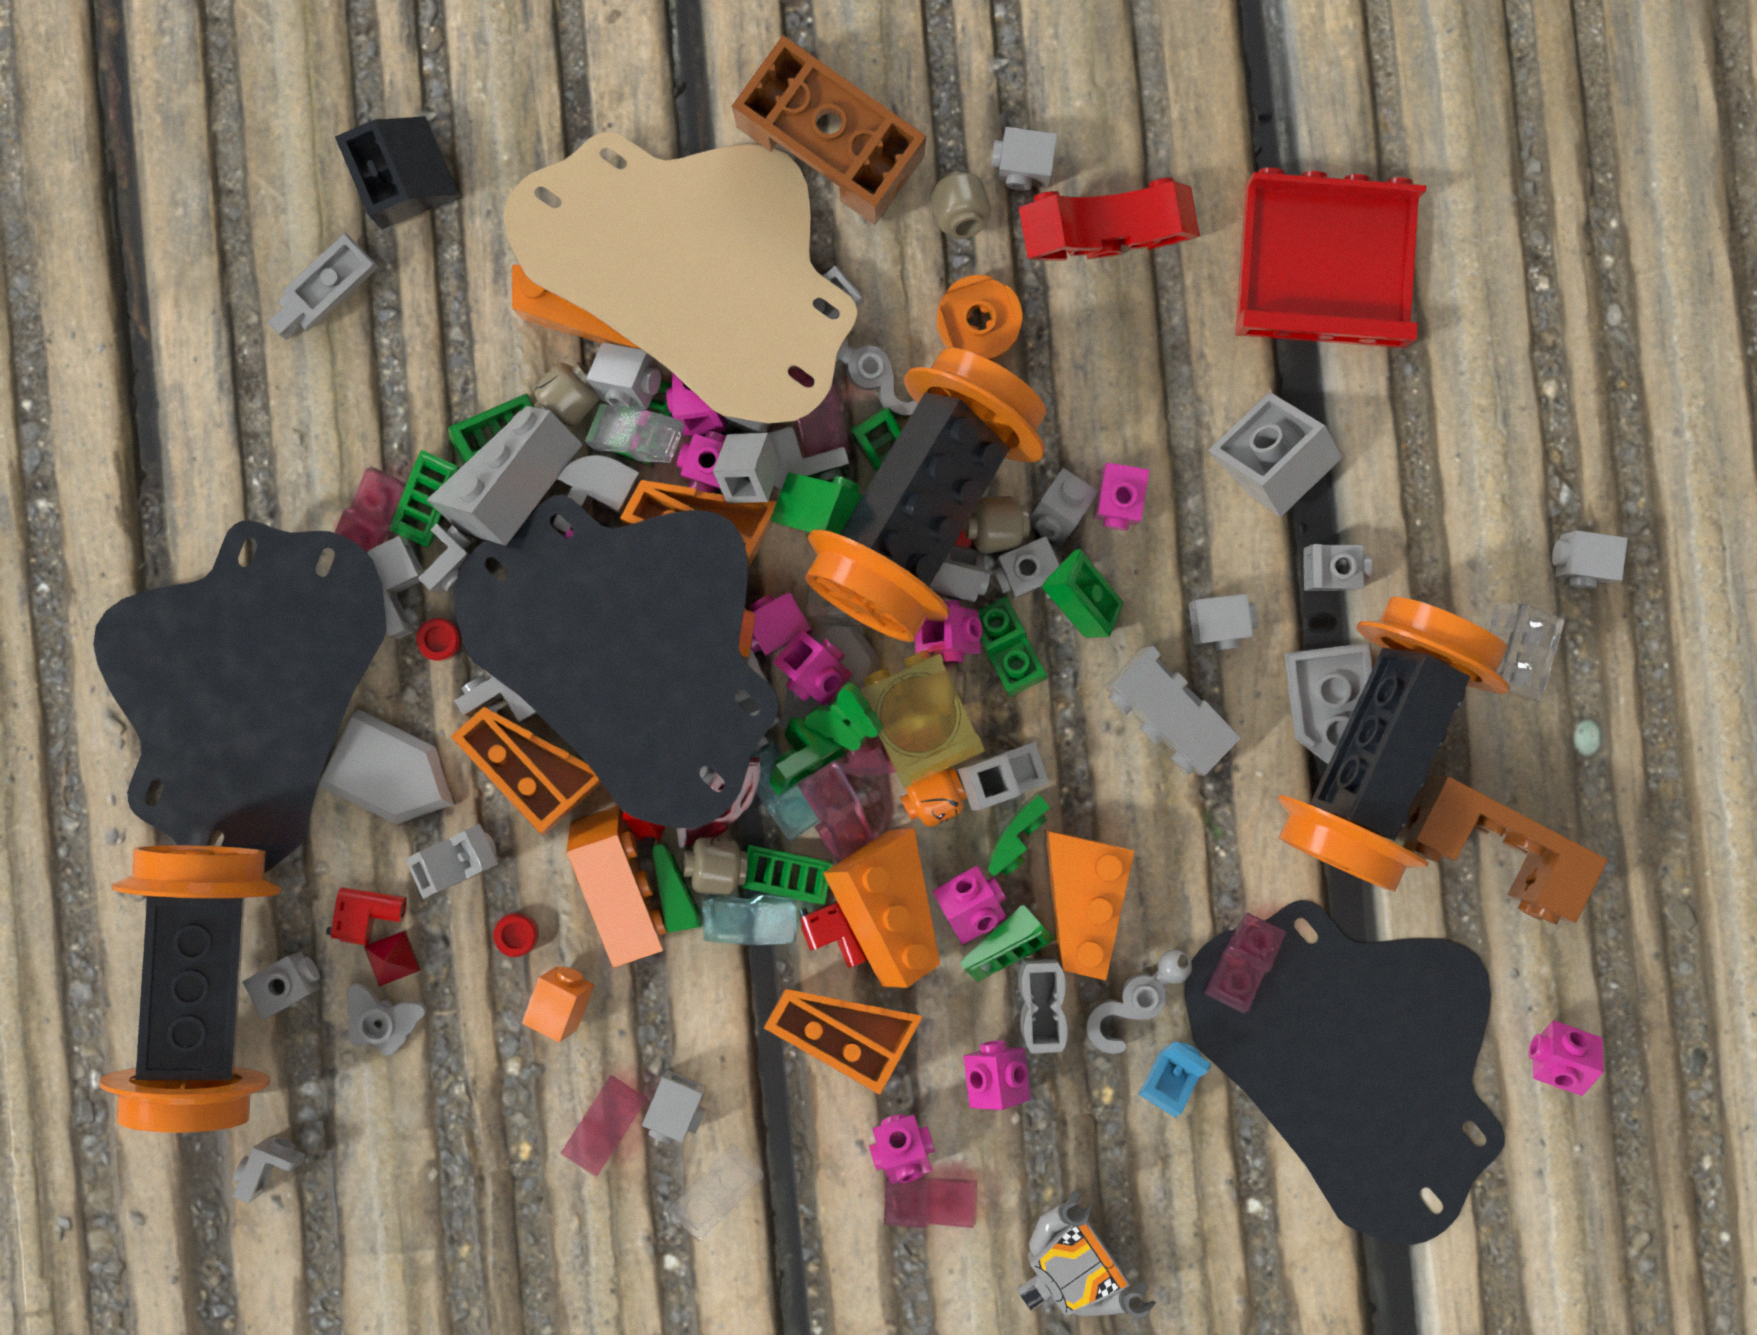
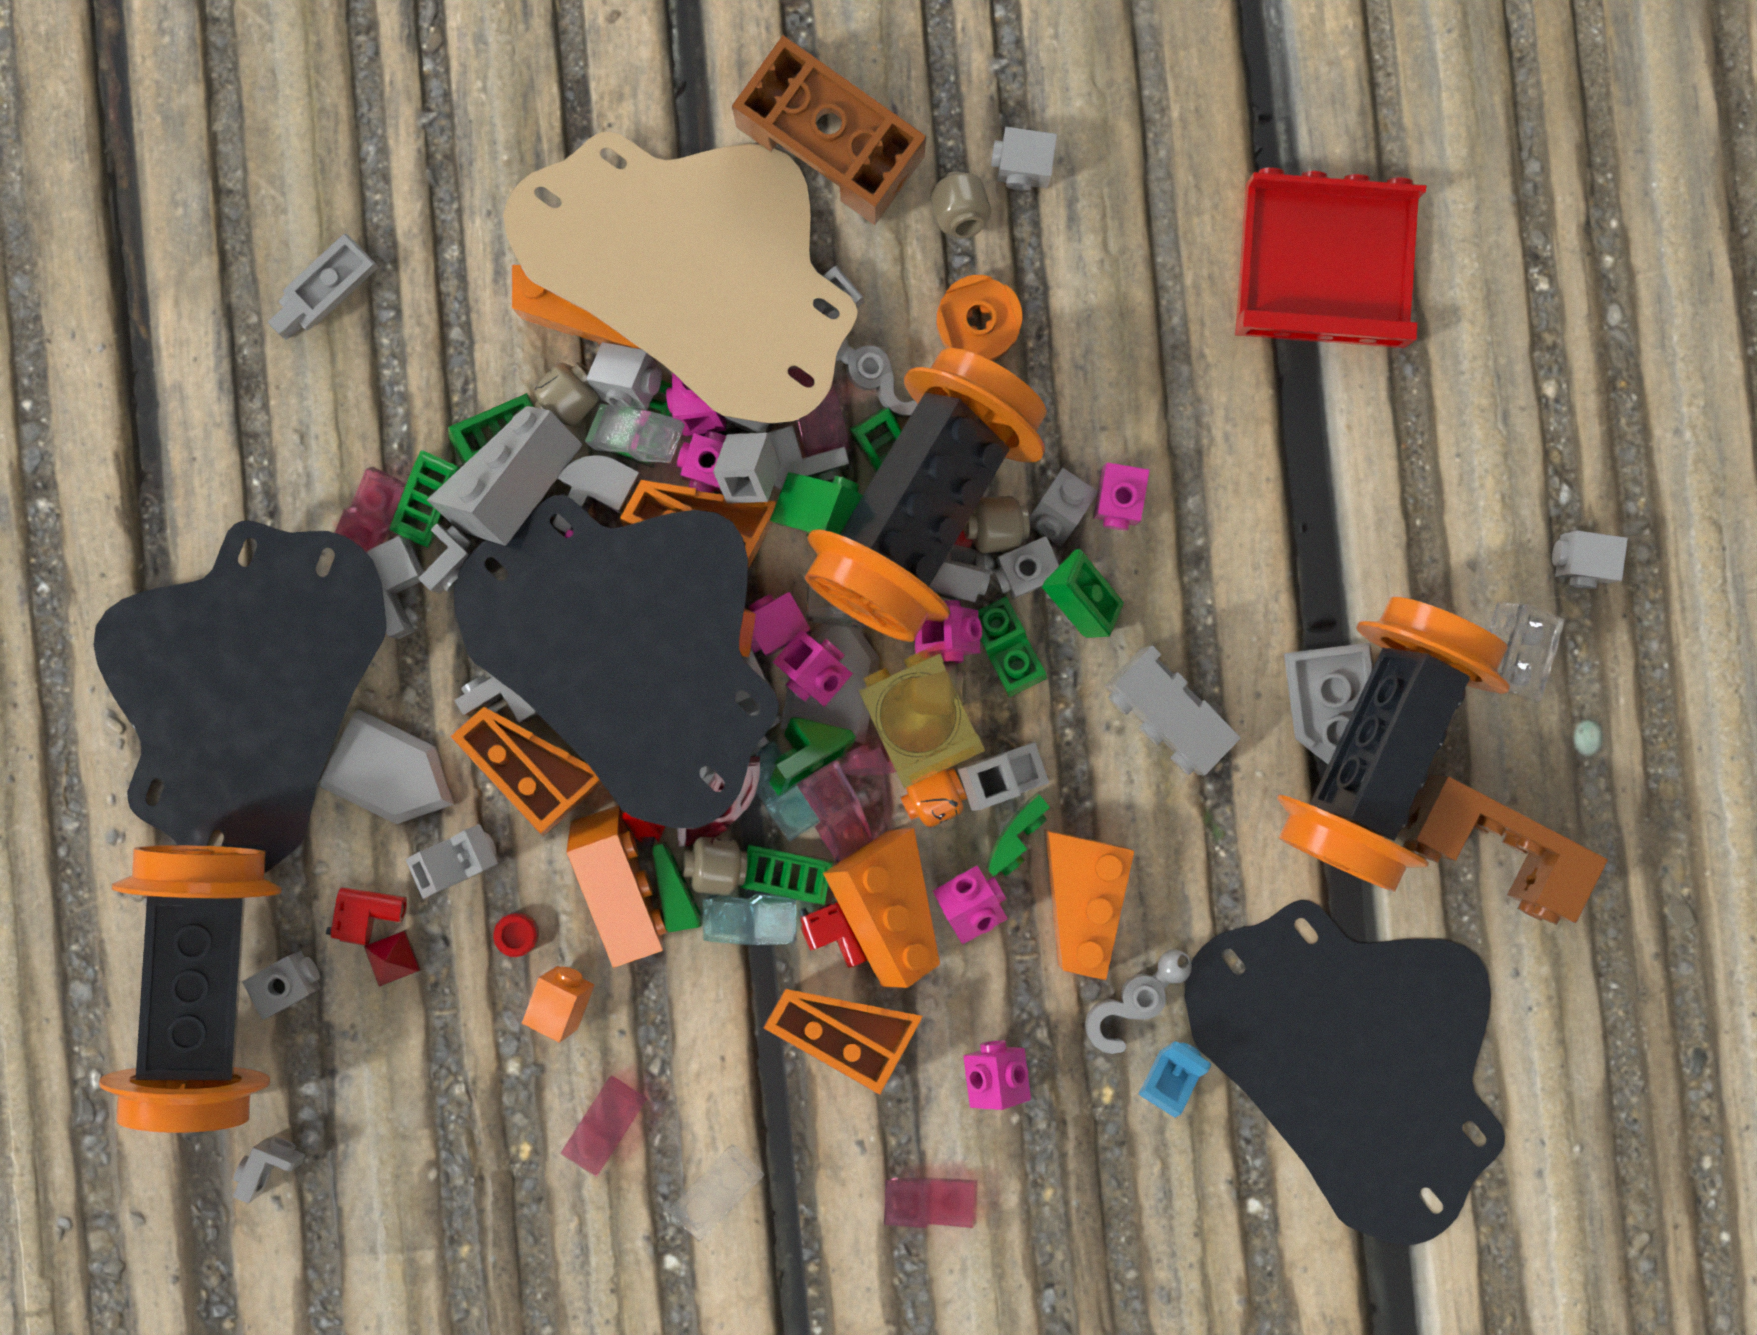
black slope [335,116,460,230] -> none
light grey animal [347,983,427,1056] -> none
red tile [416,618,462,661] -> none
light grey brick [642,1069,706,1144] -> none
green animal [804,682,883,751] -> none
dark pink brick [869,1114,935,1184] -> none
green slope [959,905,1055,982] -> none
torso [1017,1191,1156,1318] -> none
light grey brick [1018,957,1068,1053] -> none
red brick [1019,177,1200,261] -> none
light grey brick [1188,594,1258,651] -> none
clear pink slope [1205,912,1286,1013] -> none
light grey slope [1208,392,1342,517] -> none
light grey brick [1304,544,1372,591] -> none
dark pink brick [1528,1020,1604,1096] -> none

